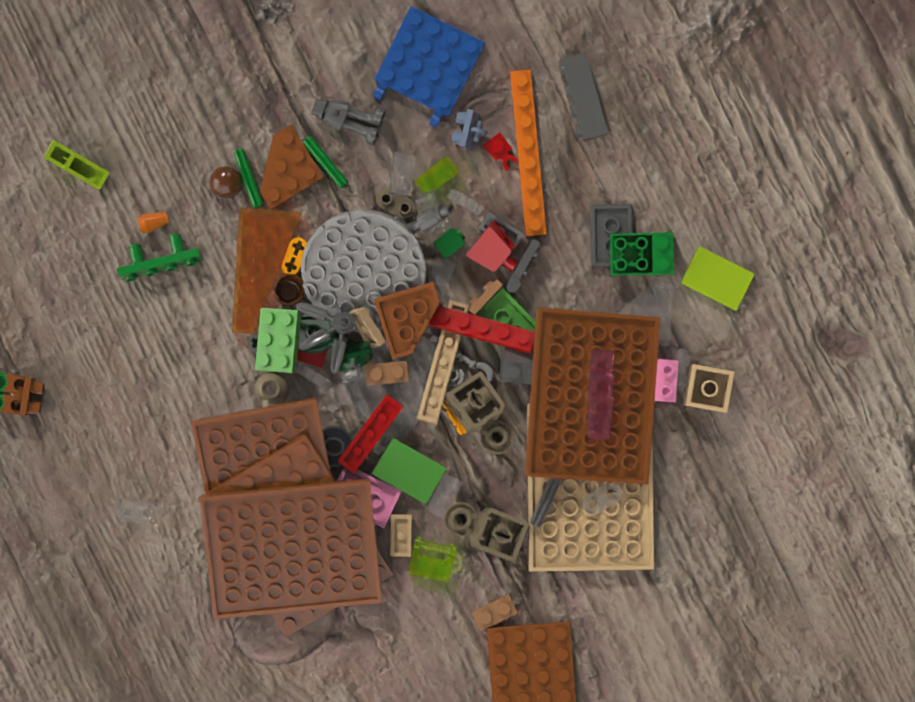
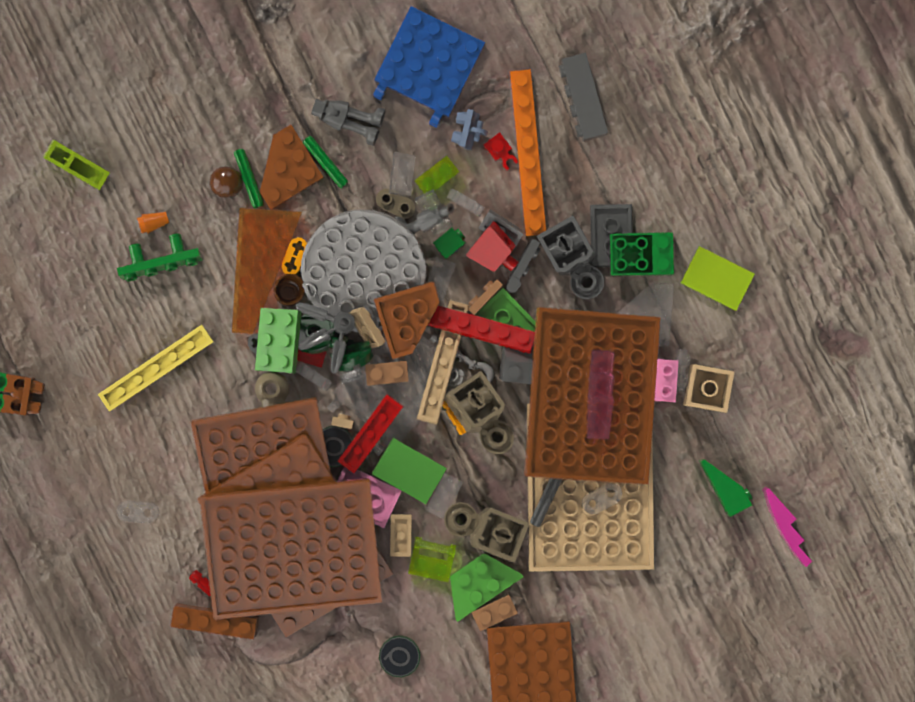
none -> light yellow plate [98,325,214,412]
none -> dark orange brick [170,603,259,640]
none -> red axle [189,570,211,597]
none -> tan plate [331,413,354,429]
none -> black tile [379,635,420,678]
none -> bright green wing [450,553,524,622]
none -> dark grey brick [537,216,604,299]
none -> green slope [698,459,753,517]
none -> dark pink slope [762,487,812,567]

